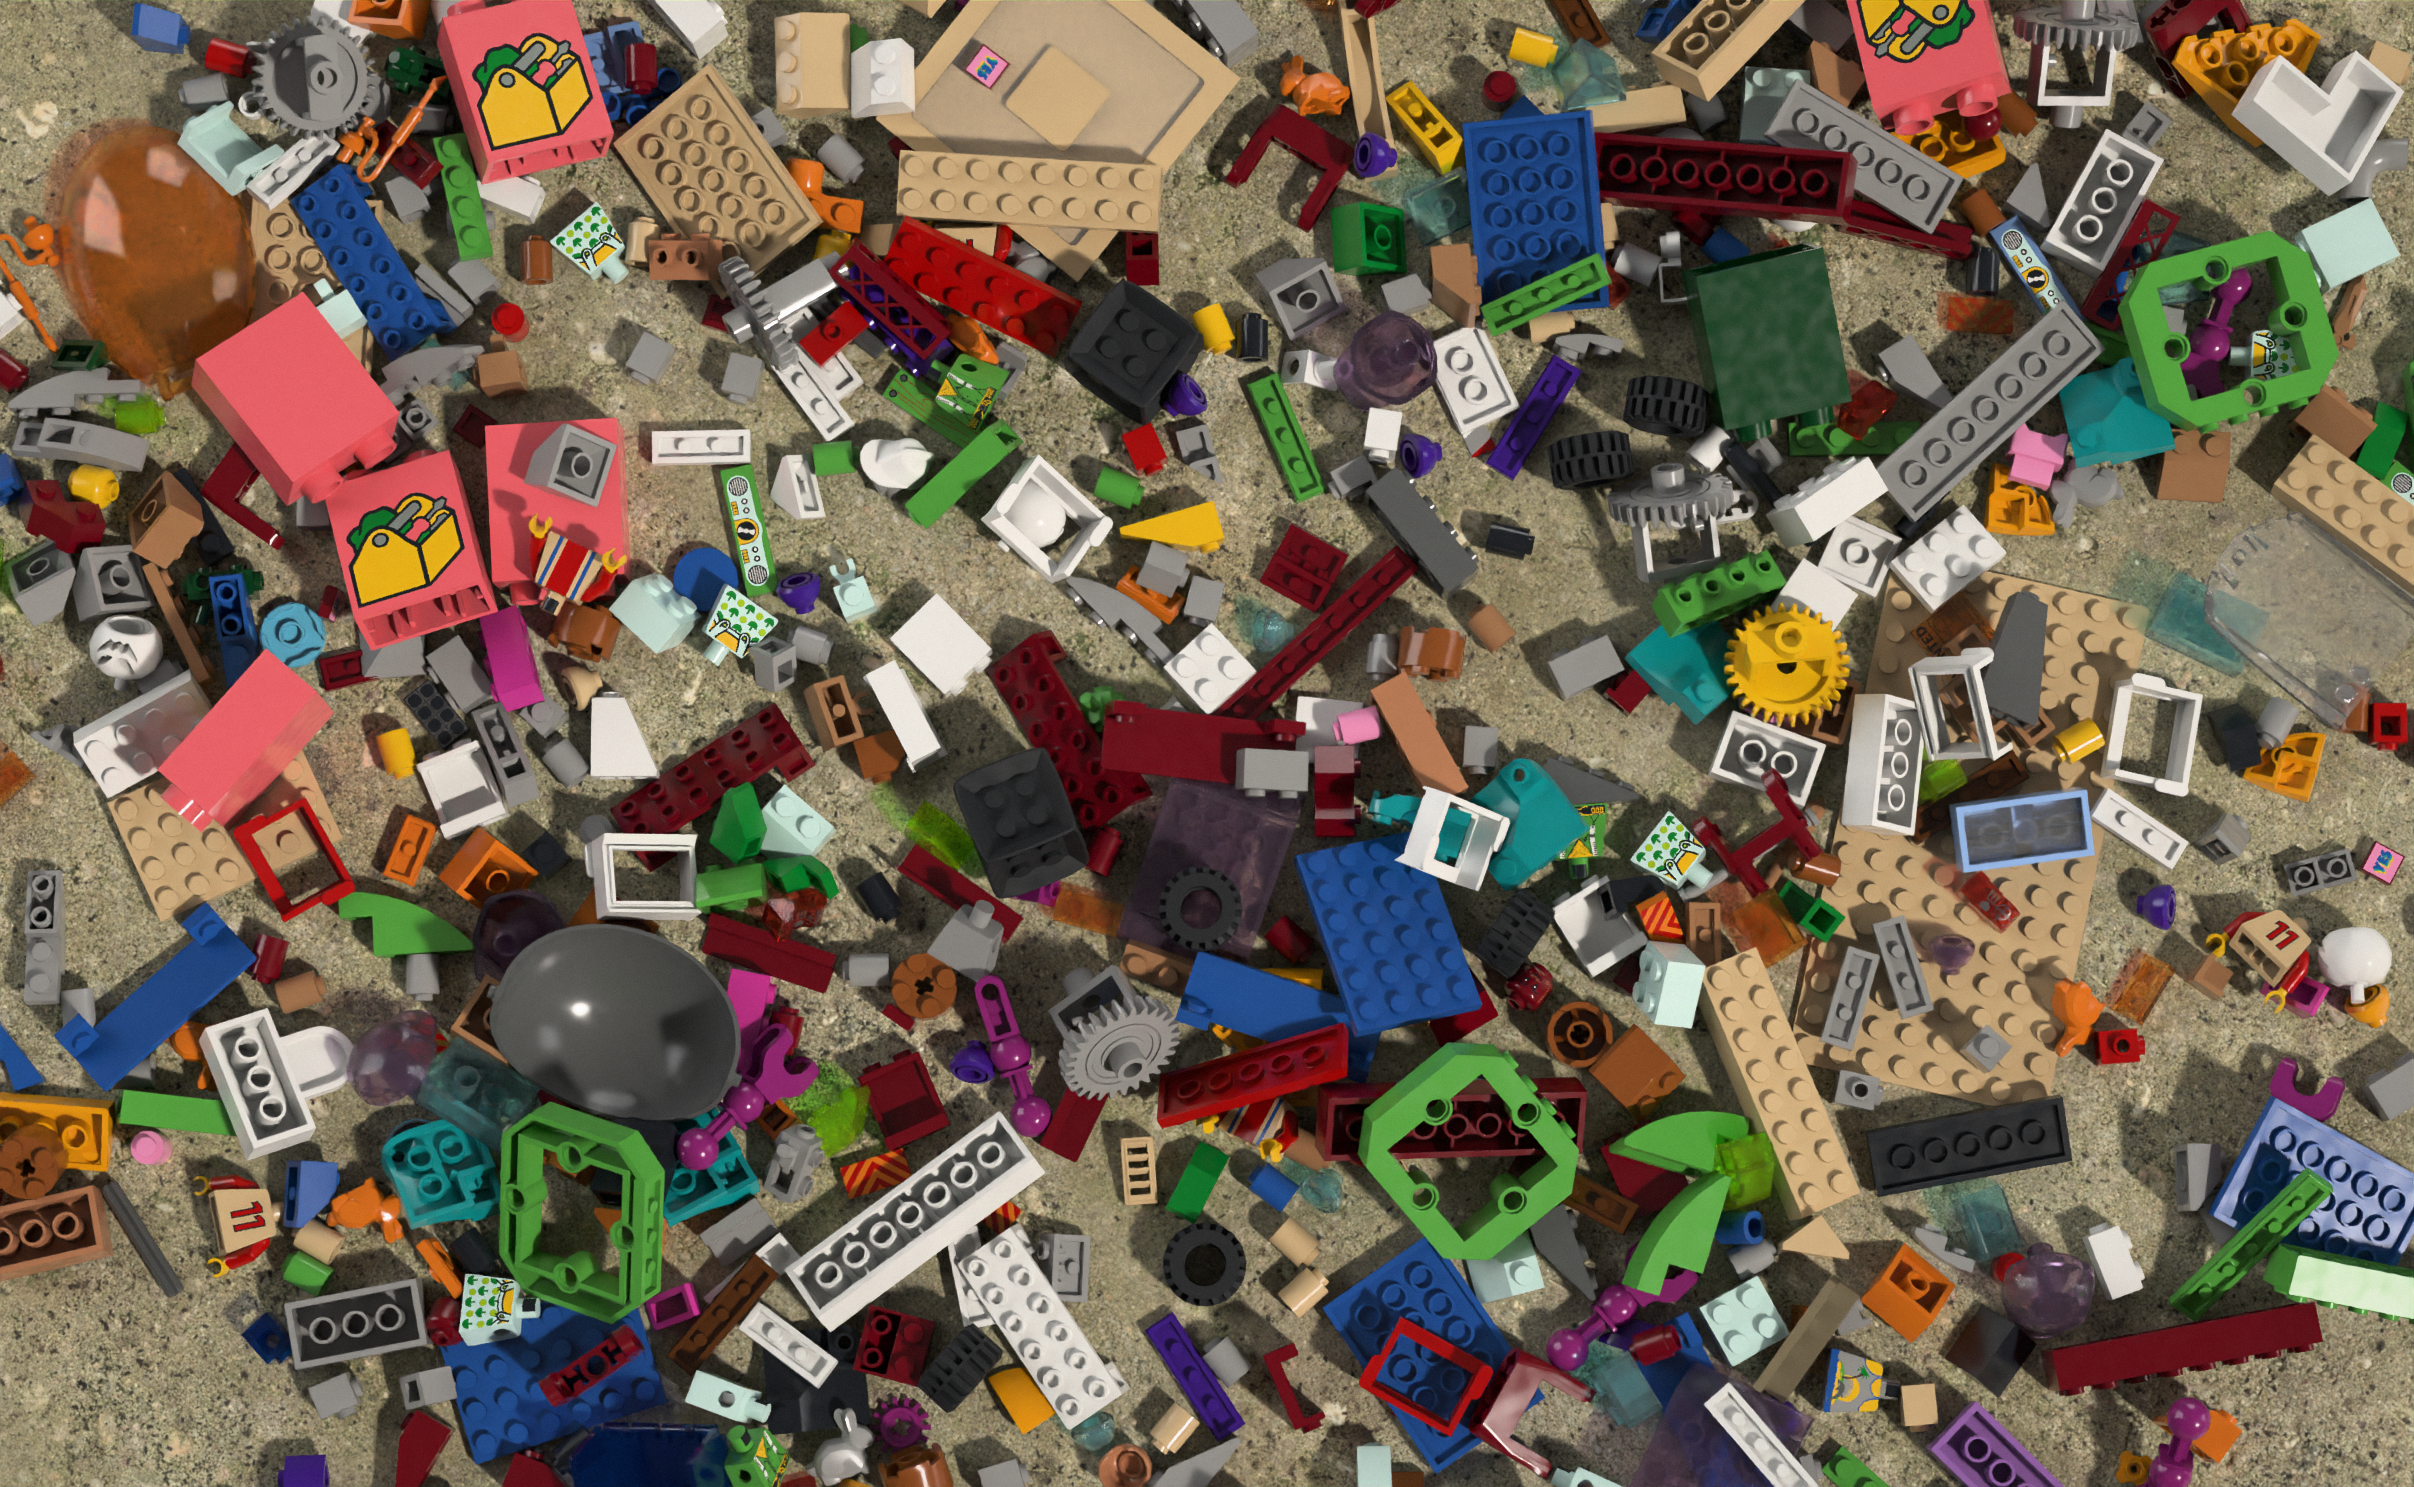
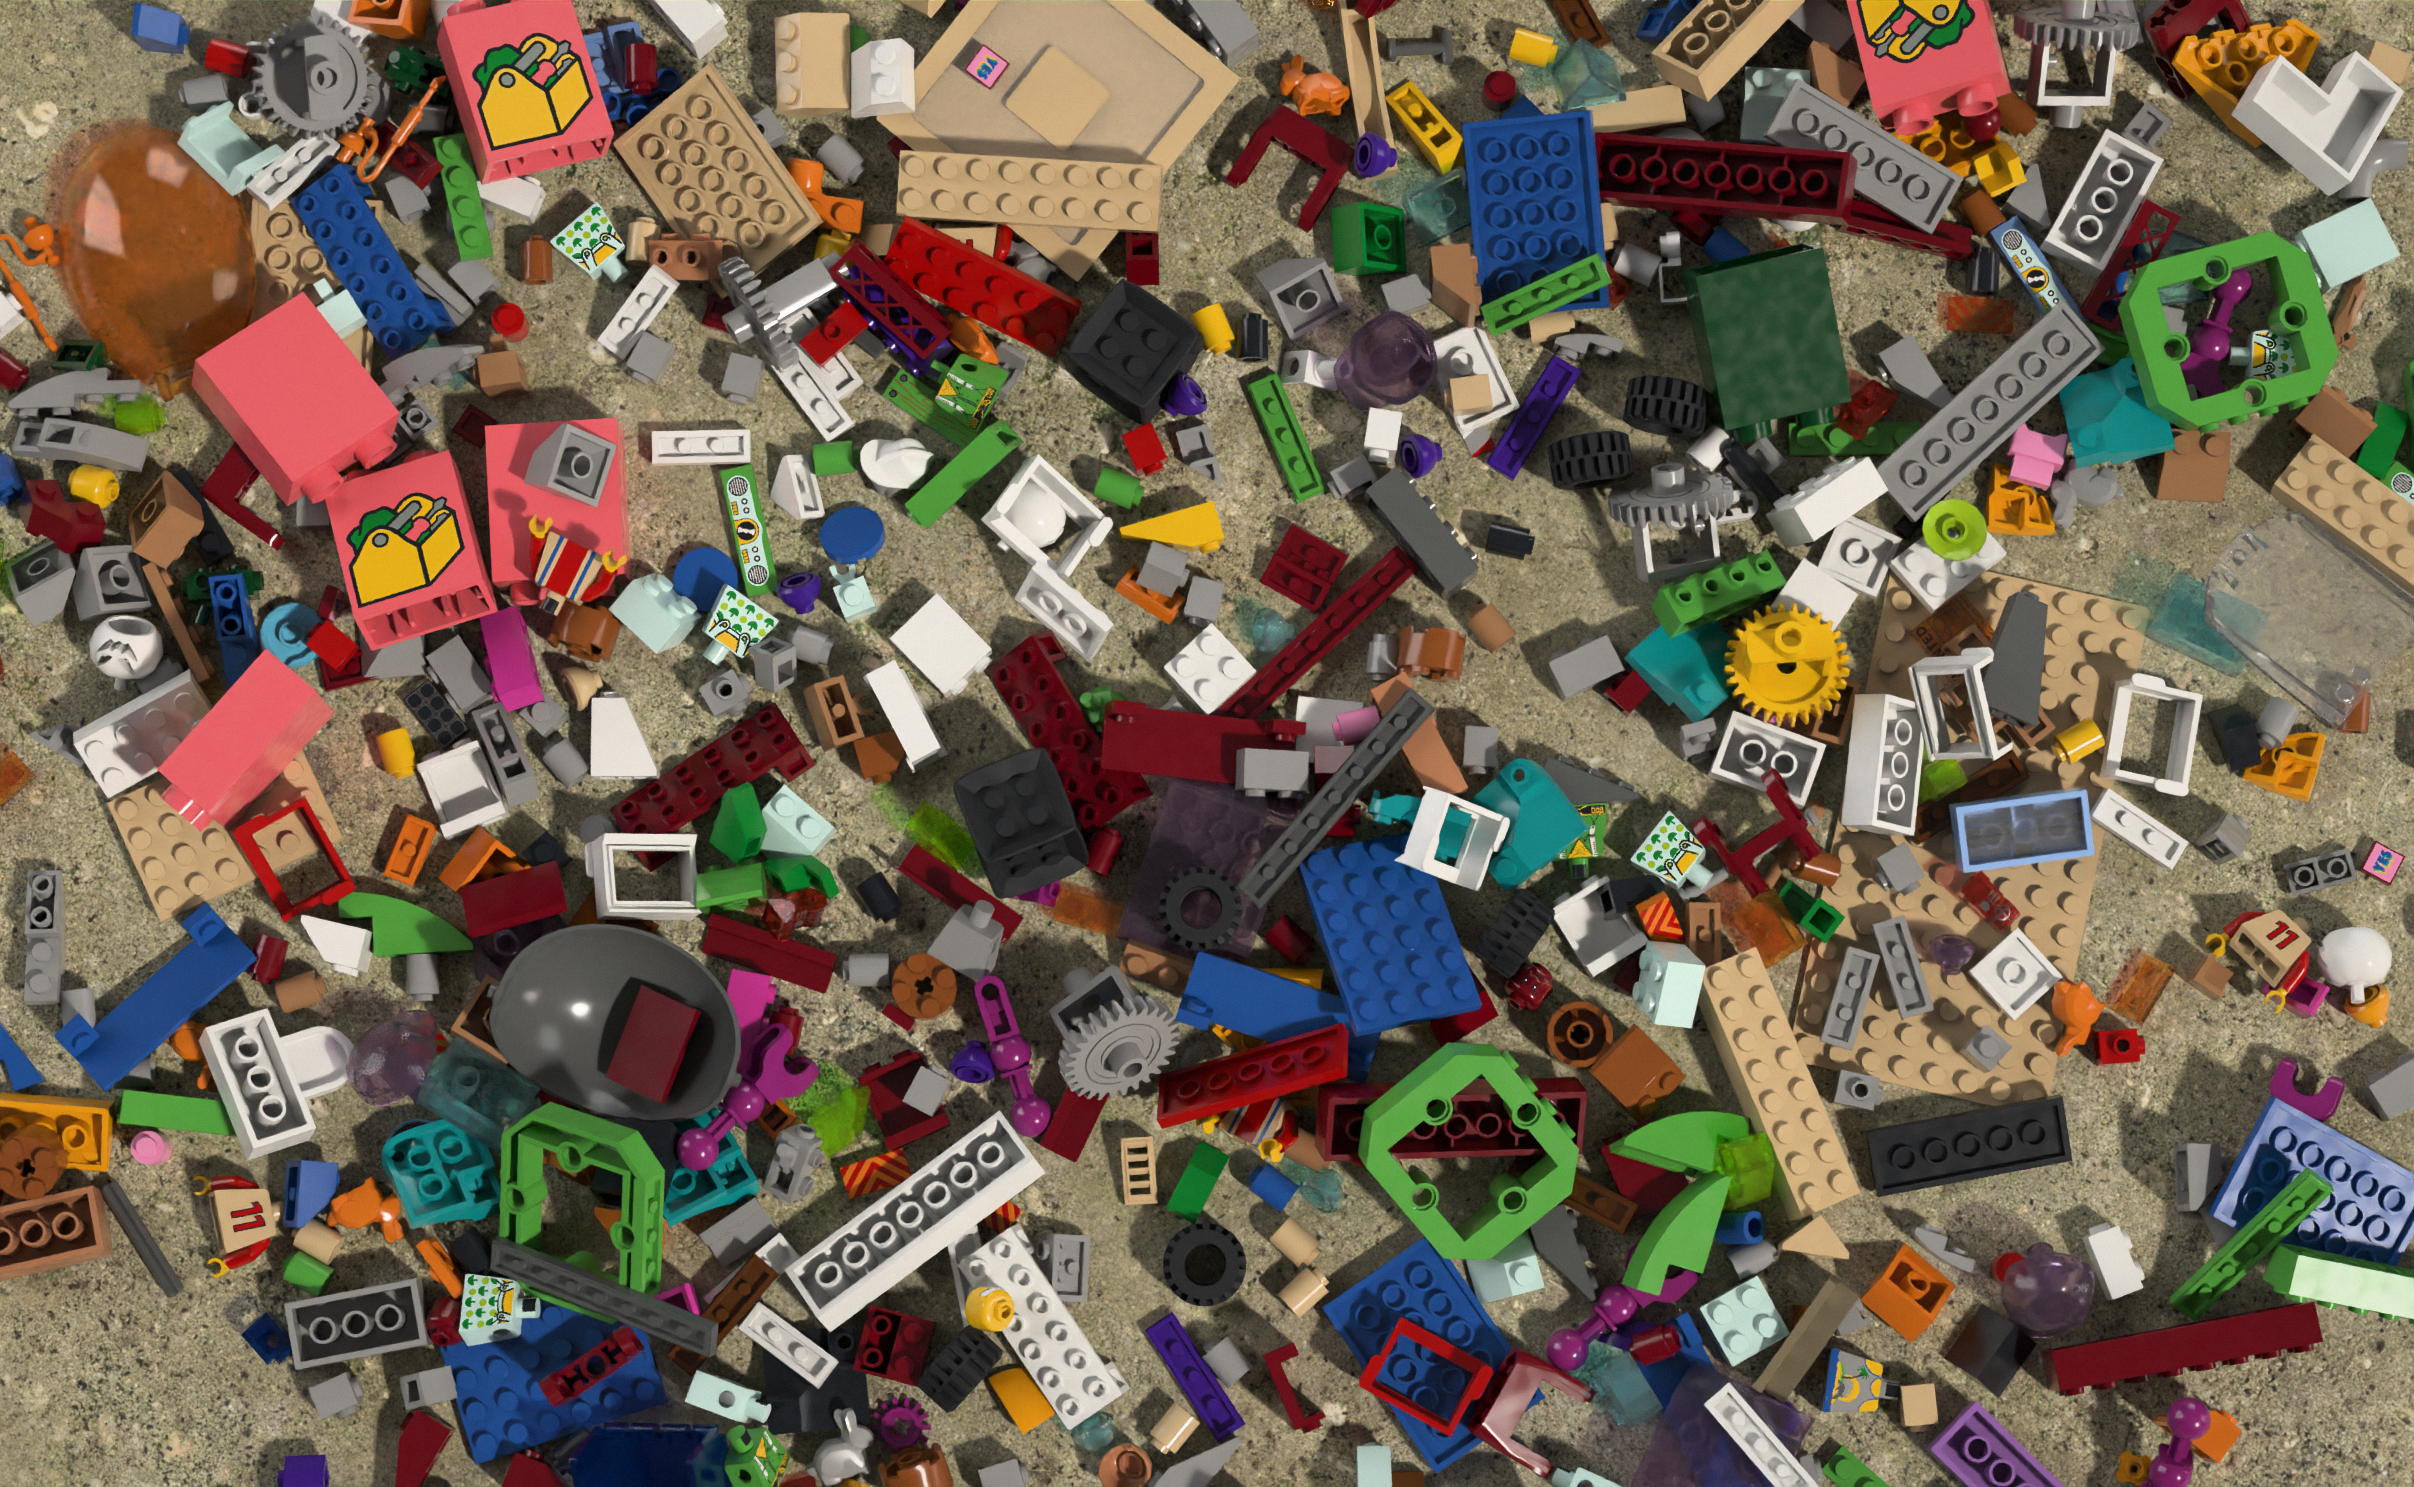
light grey slope [1066,576,1175,667] -> none
clear light blue slope [1952,1183,2024,1263] -> none
dark purple brick [2137,884,2176,930] -> none
red brick [2368,703,2407,752] -> none
none -> white slope [300,915,374,977]
none -> red brick [306,620,360,673]
none -> dark red tile [460,860,568,939]
none -> dark grey tile [490,1236,719,1358]
none -> white plate [597,264,680,360]
none -> dark red tile [605,985,701,1103]
none -> light grey brick [698,668,753,720]
none -> blue tile [820,506,886,565]
none -> light grey brick [902,1064,952,1117]
none -> yellow head [965,1286,1014,1332]
none -> white plate [1014,561,1114,662]
none -> dark grey tile [1236,687,1435,909]
none -> dark grey piece [1386,30,1454,65]
none -> tan brick [1443,374,1493,417]
none -> light grey slope [1680,718,1717,764]
none -> light grey brick [1872,842,1925,896]
none -> lime dish [1922,498,1988,562]
none -> white plate [1968,928,2063,1021]
none -> yellow panel [1972,140,2027,197]

